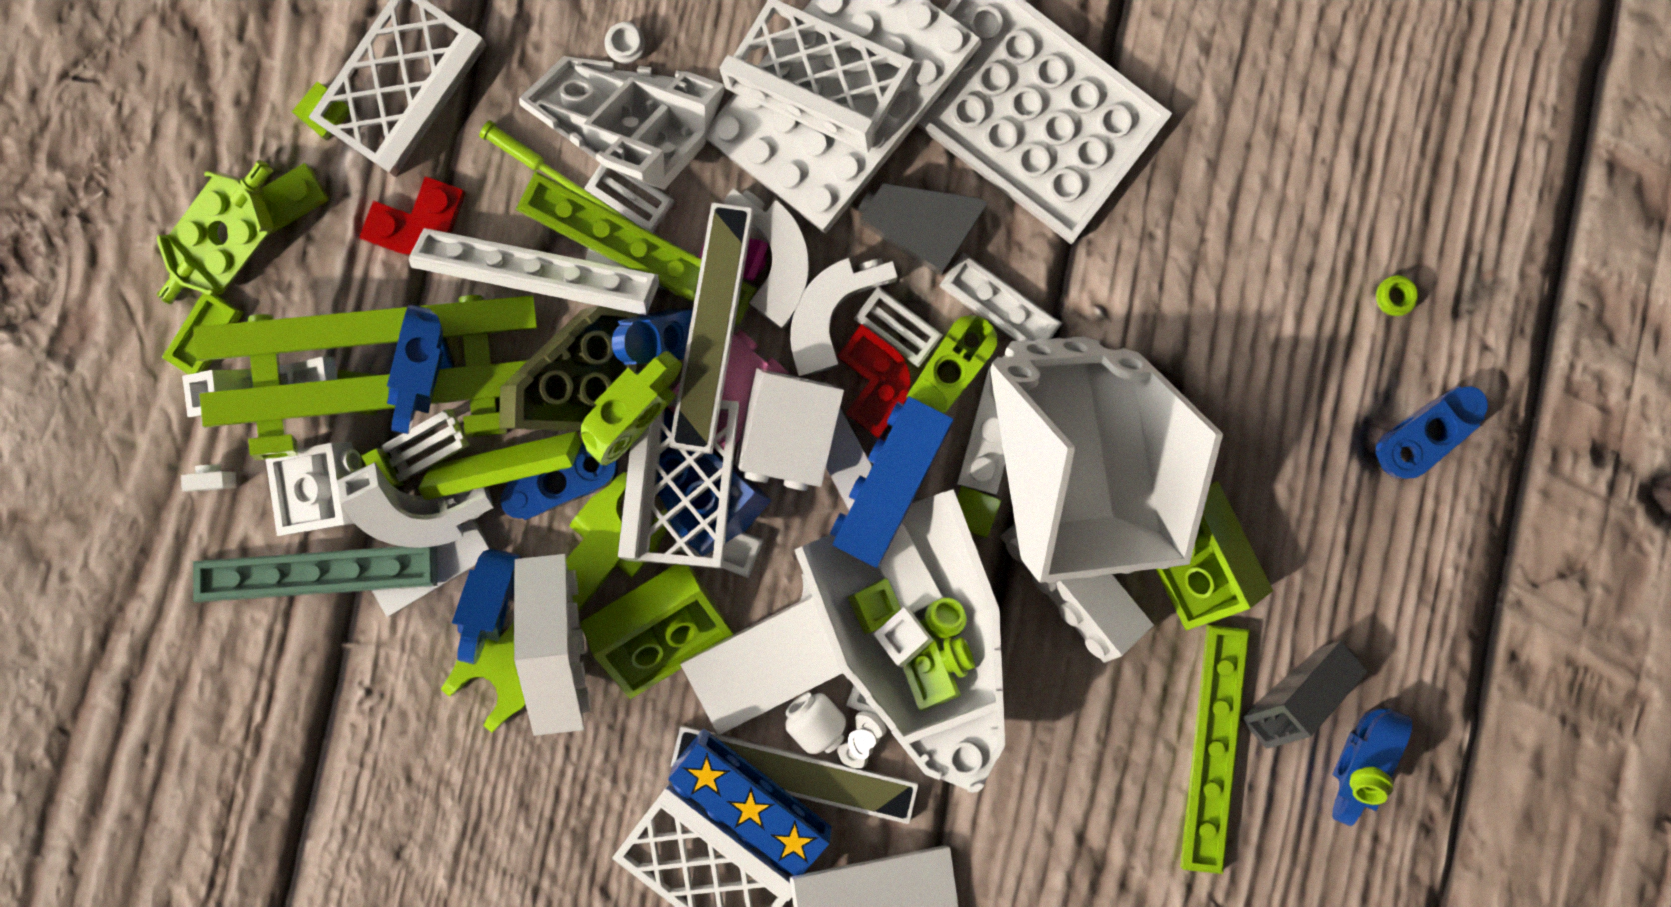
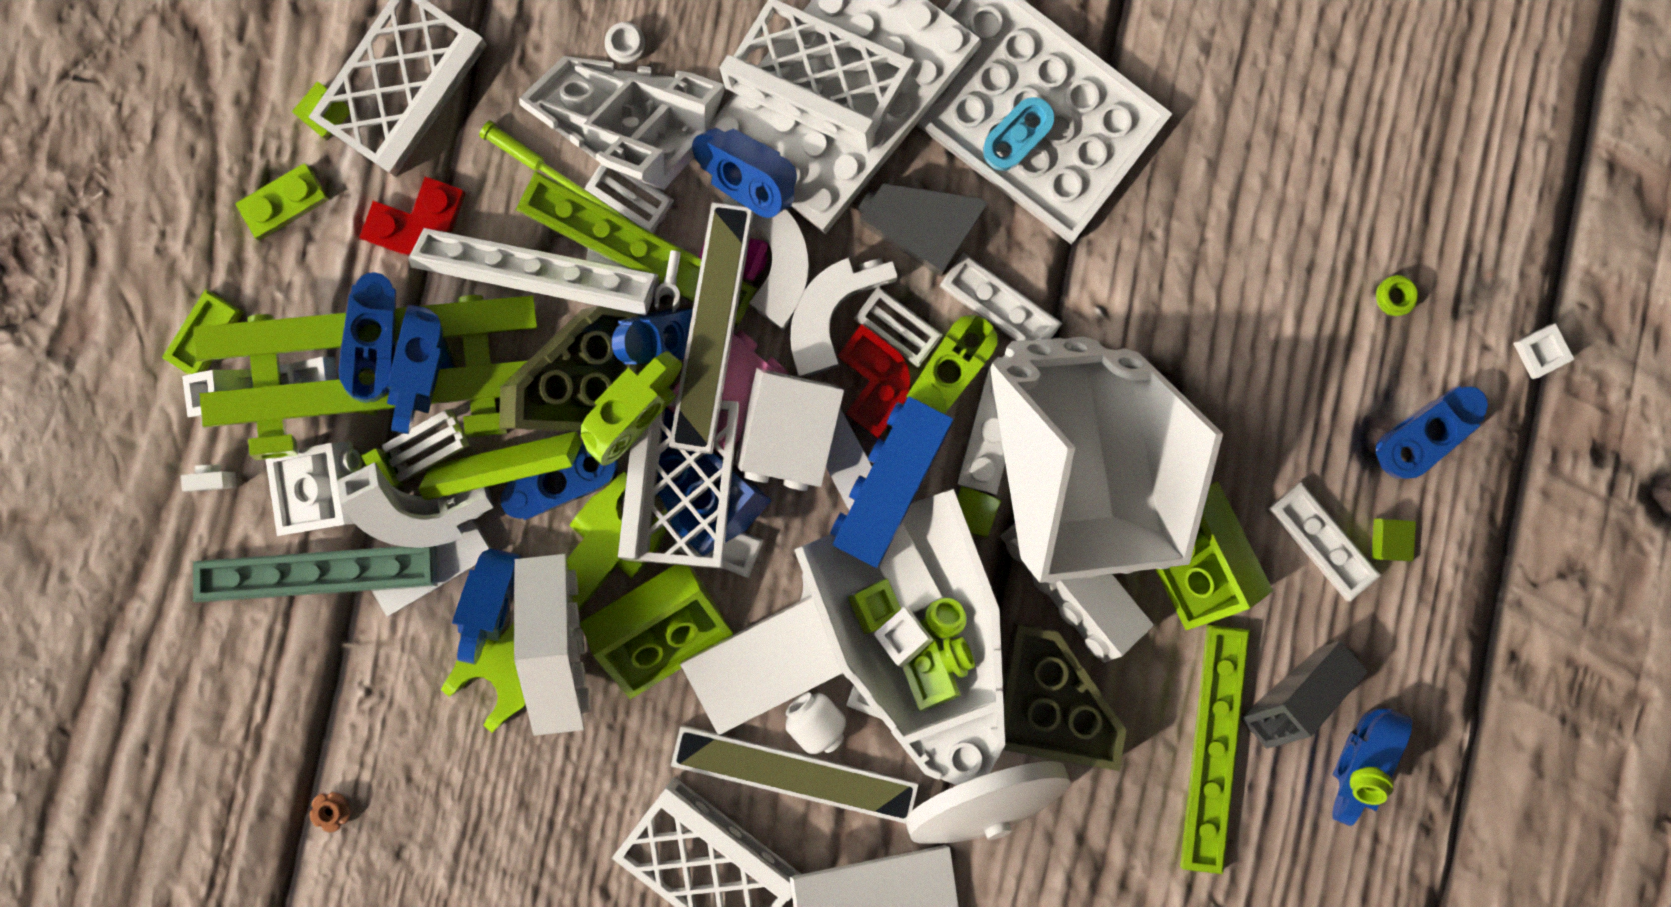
lime plate [156,160,273,304] -> none
blue brick [668,728,832,876] -> none
white piece [837,711,887,769] -> none
none -> nougat plate [309,792,350,832]
none -> blue piece [338,272,396,403]
none -> white hand [655,251,681,312]
none -> blue piece [692,127,797,218]
none -> white dish [905,761,1071,843]
none -> medium azure plate [983,97,1054,171]
none -> olive brick [1003,622,1127,771]
none -> white tile [1267,482,1381,601]
none -> lime slope [1371,518,1416,562]
none -> white plate [1513,323,1574,379]

